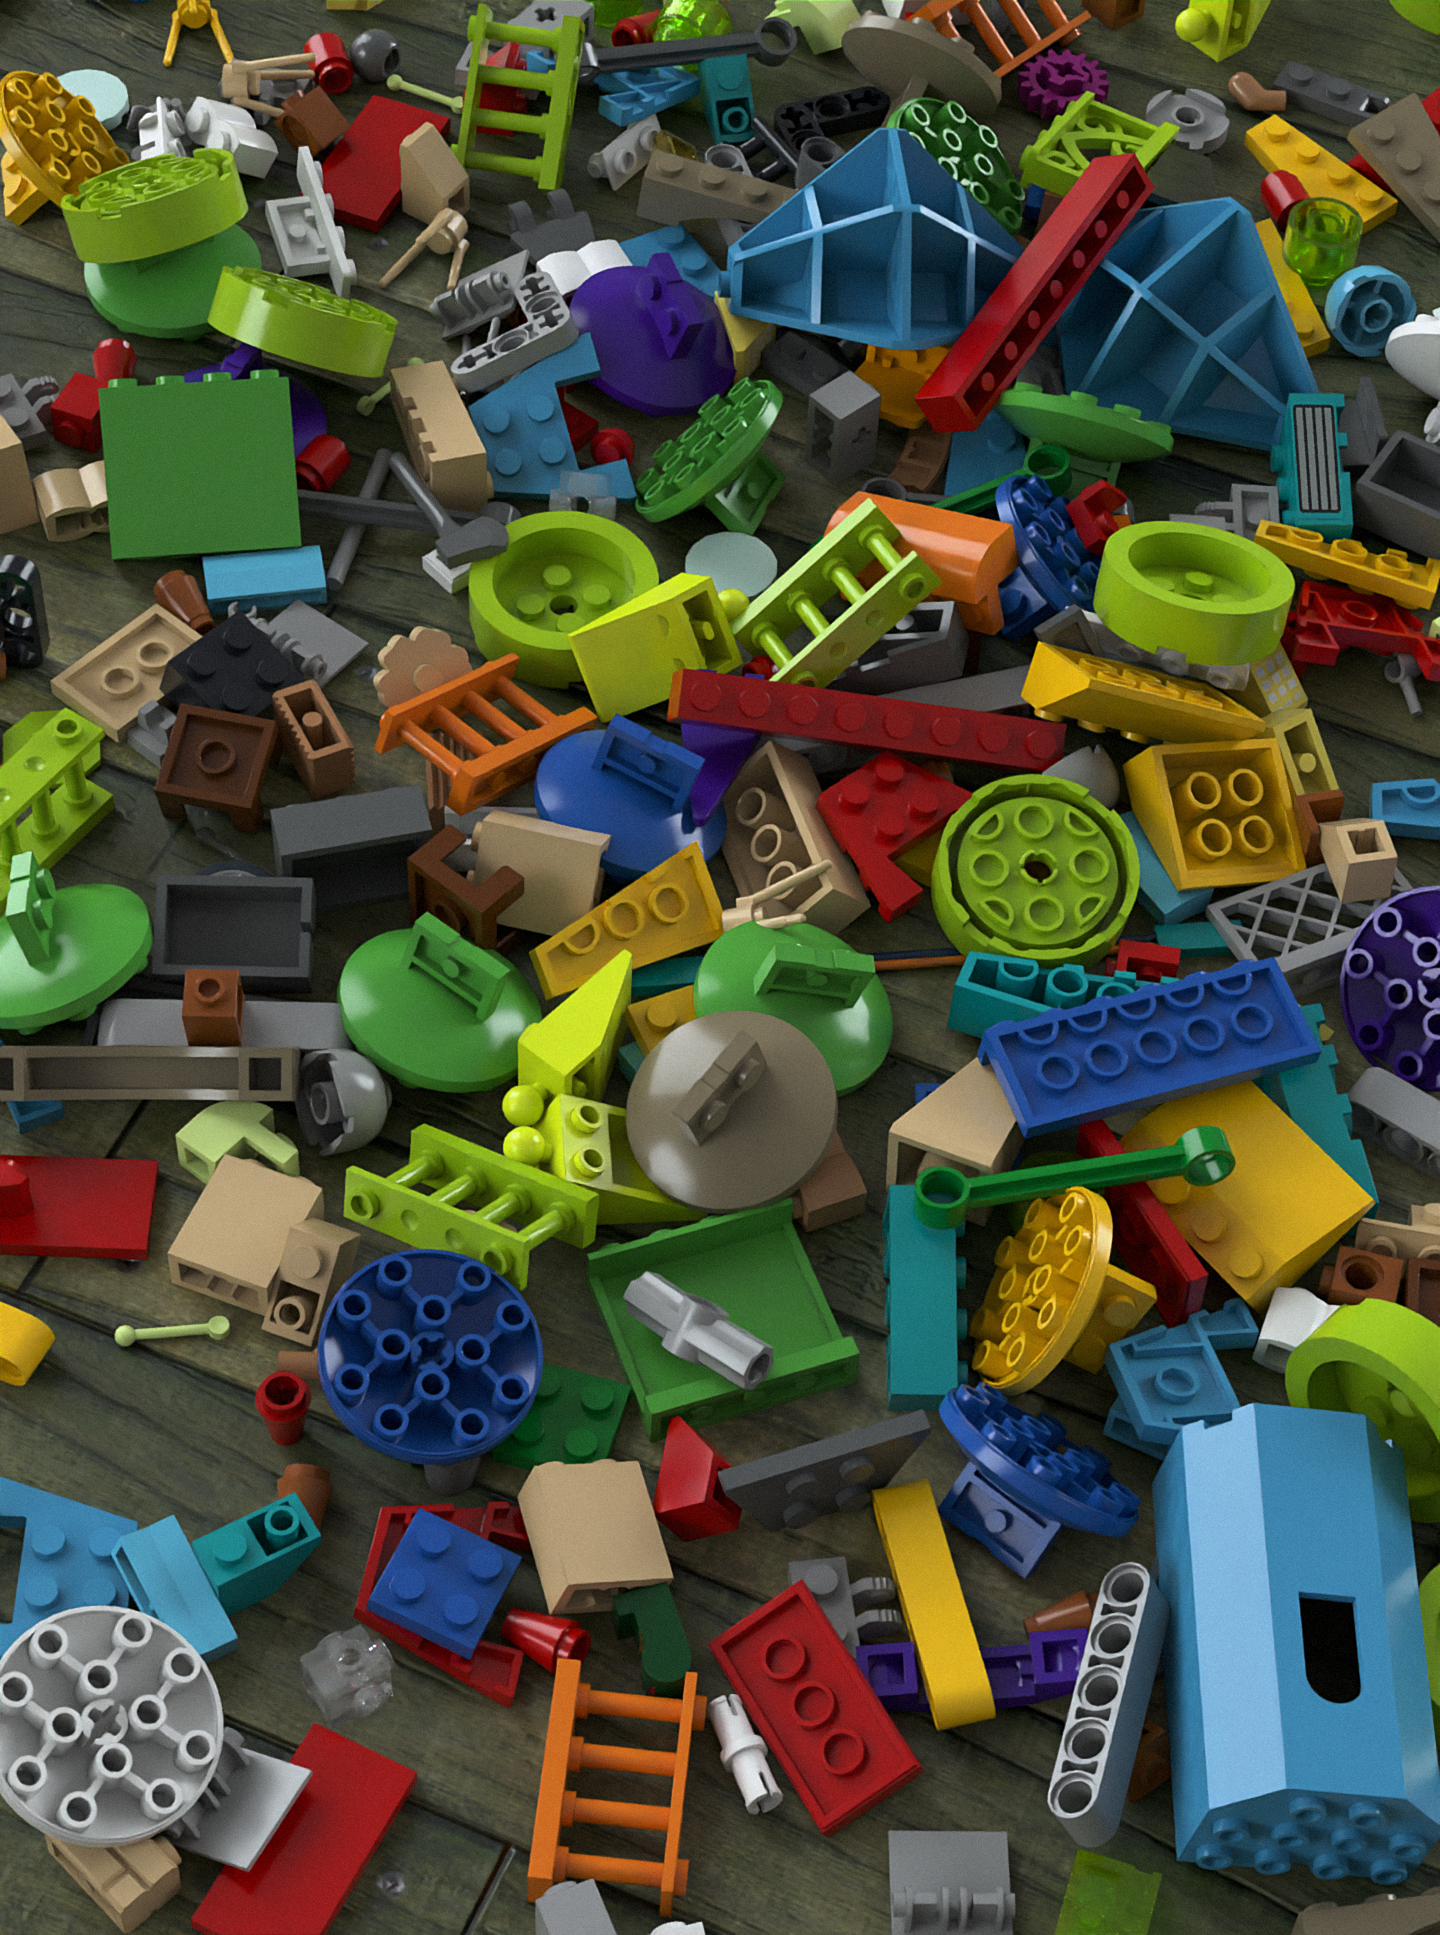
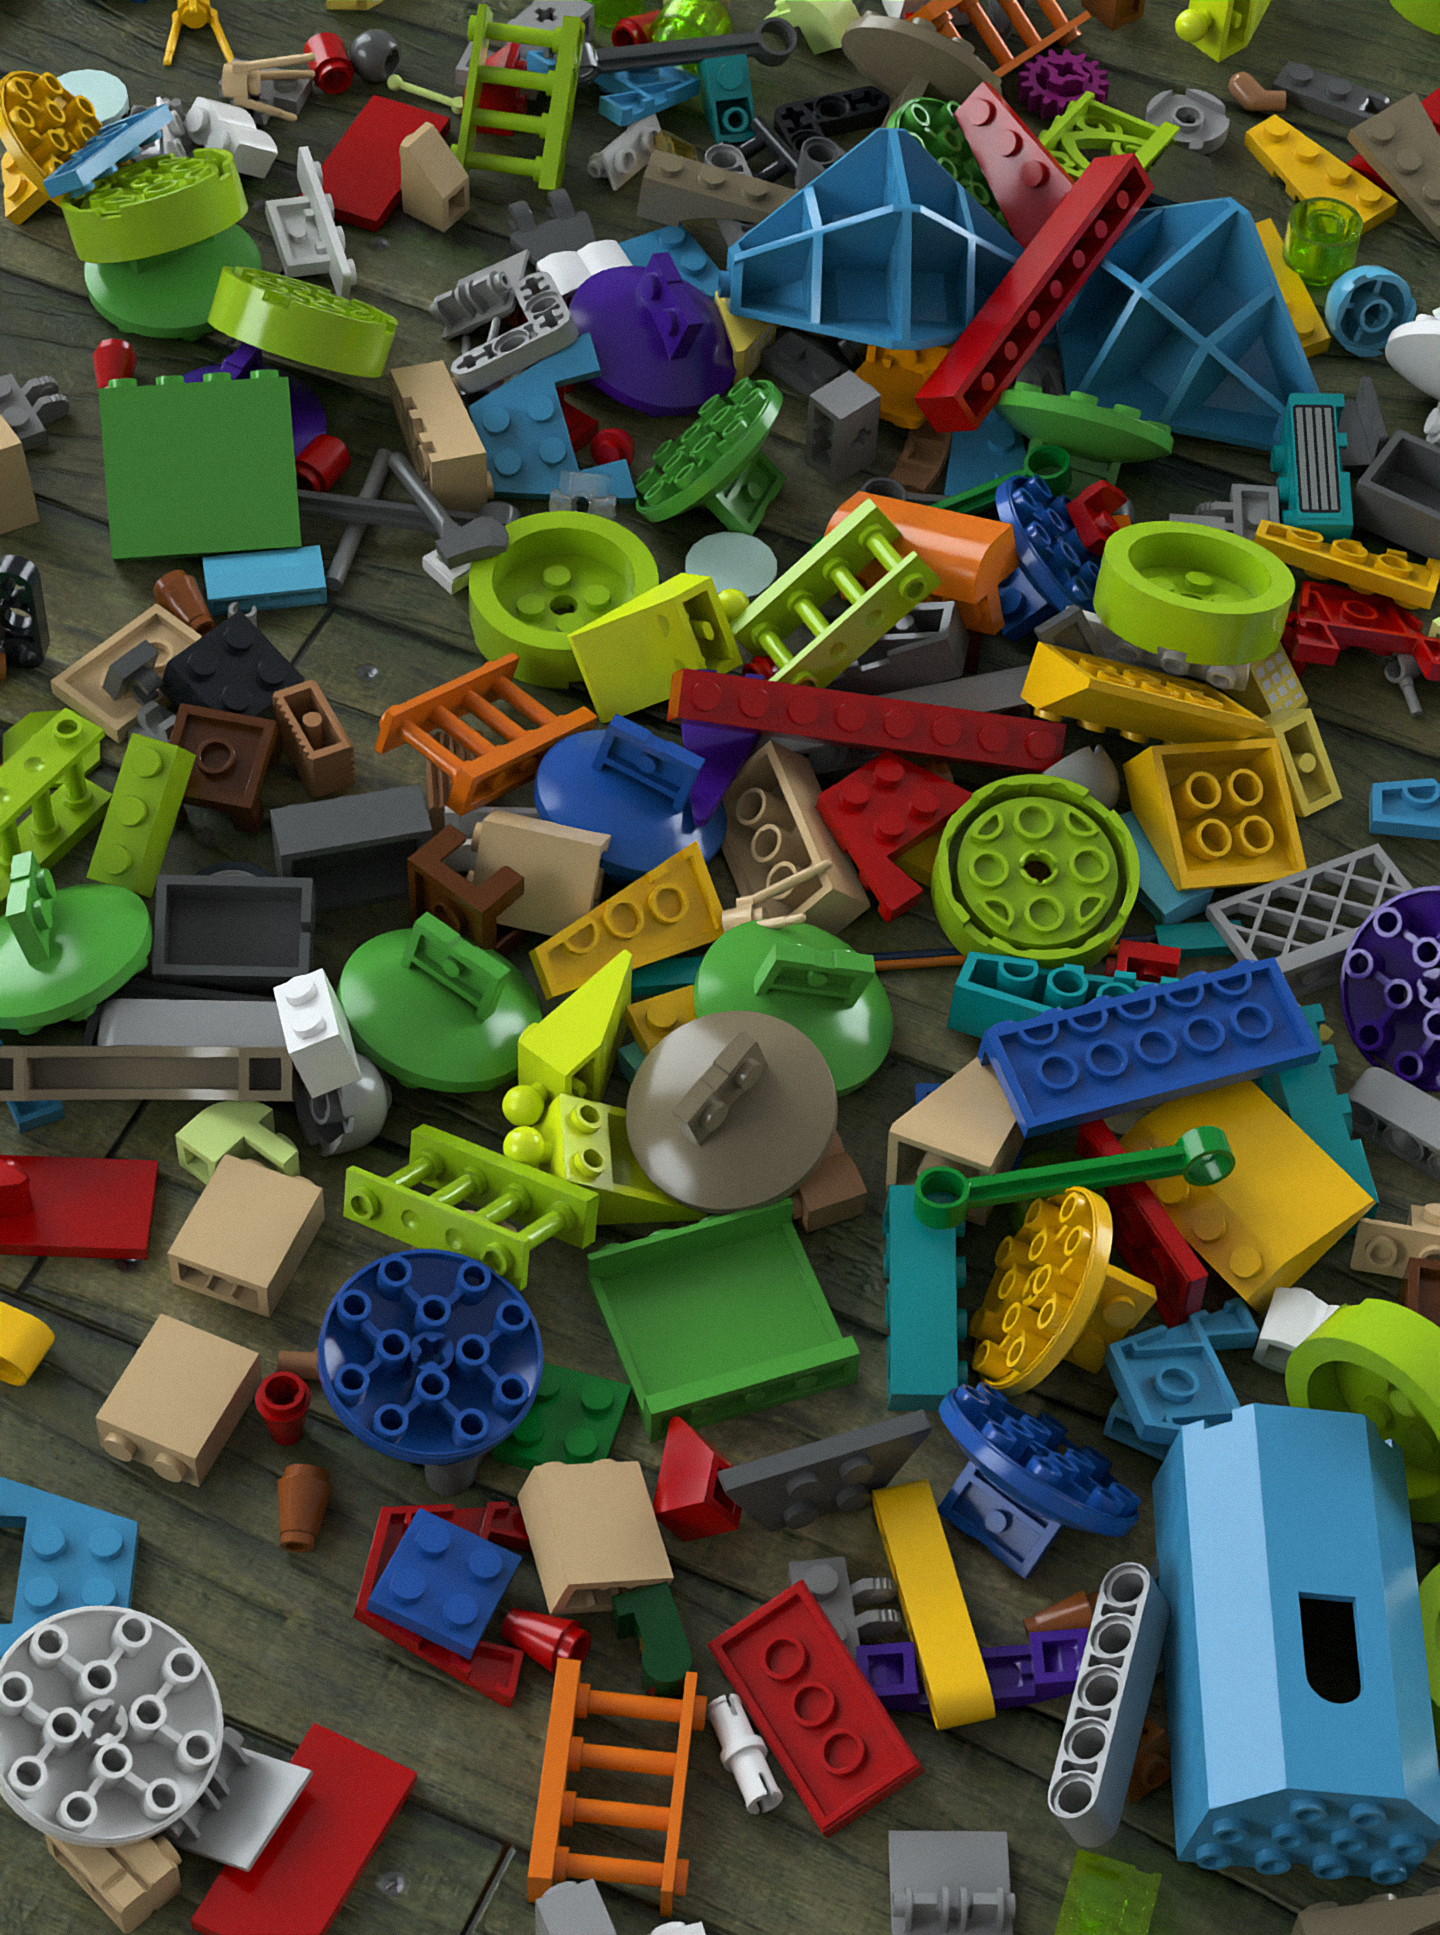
tan brick [33,460,110,542] -> none
red brick [50,372,109,453] -> none
medium azure piece [110,1514,238,1664] -> none
yellowish green hinge [114,1316,230,1347] -> none
dark orange brick [182,969,245,1046] -> none
teal slope [192,1492,322,1617] -> none
light grey hinge [249,599,369,689] -> none
tan slope [261,1217,362,1347] -> none
dark orange brick [273,85,351,158] -> none
clear brick [299,1624,396,1730] -> none
yellowish green hinge [357,357,424,416] -> none
tan plant [373,626,473,708] -> none
tan plant [378,208,470,291] -> none
light grey piece [623,1271,774,1390] -> none
red brick [1260,170,1317,233] -> none
dark orange panel [1293,789,1345,869] -> none
dark orange brick [1317,1245,1404,1306] -> none
tan slope [1318,818,1398,904] -> none
none -> dark azure wing [42,103,174,198]
none -> lime brick [86,732,196,898]
none -> tan brick [95,1313,263,1487]
none -> dark grey tile [102,639,163,706]
none -> white brick [273,968,362,1098]
none -> wing [954,82,1076,249]

